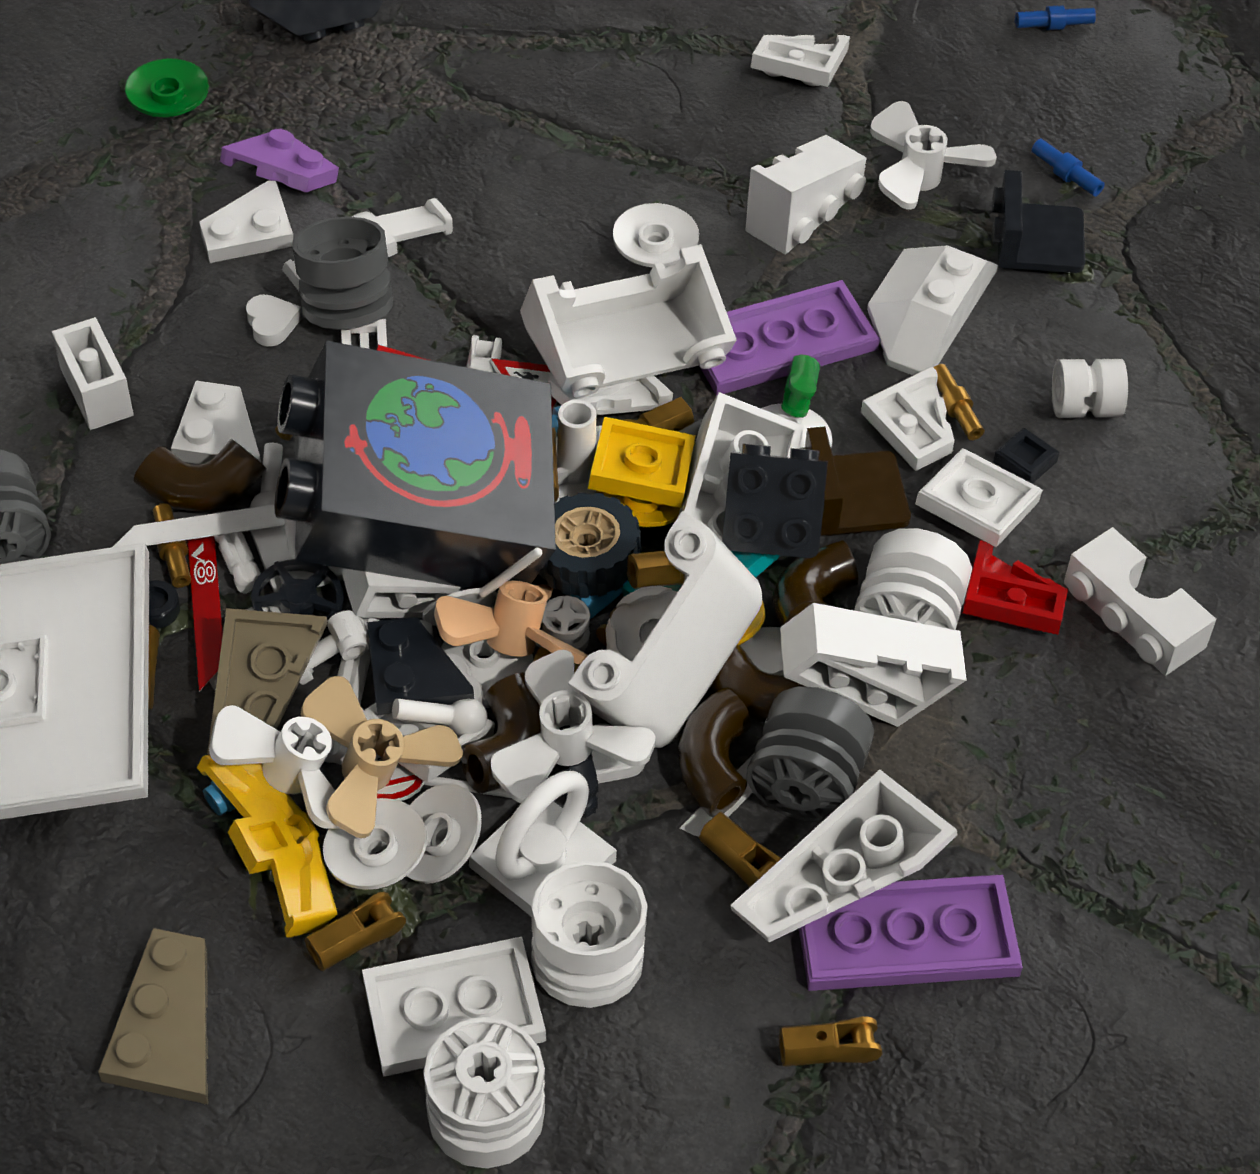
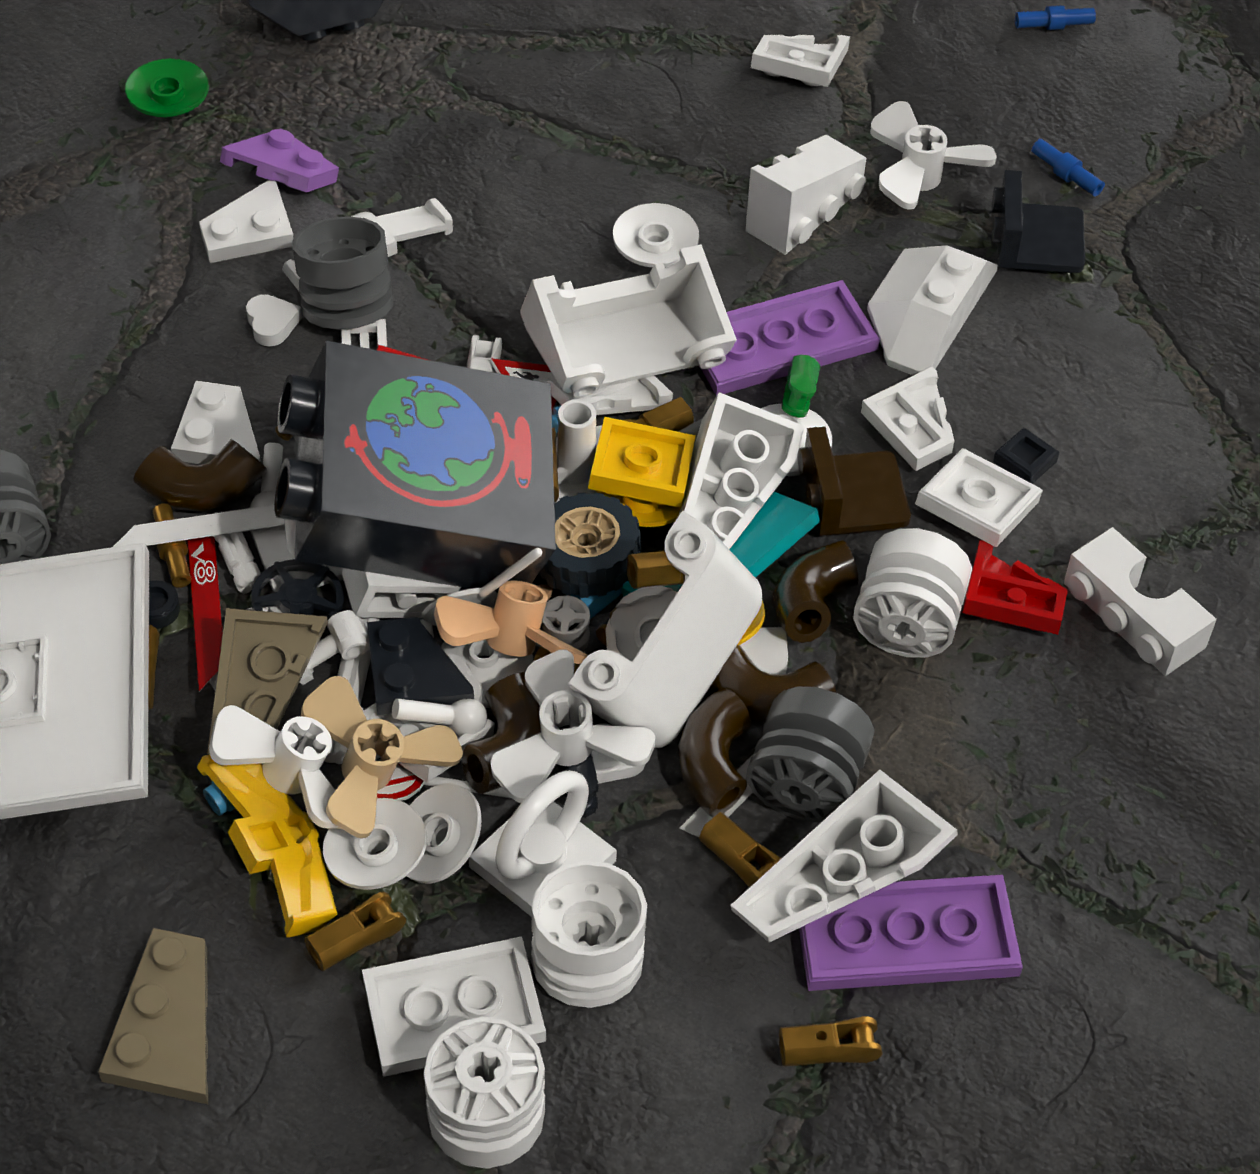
white brick [52,317,134,430] -> none
black bracket [722,444,828,558] -> none
white wedge [780,603,967,727] -> none
pearl gold bar [933,364,984,440] -> none
white wheel [1052,359,1128,418] -> none

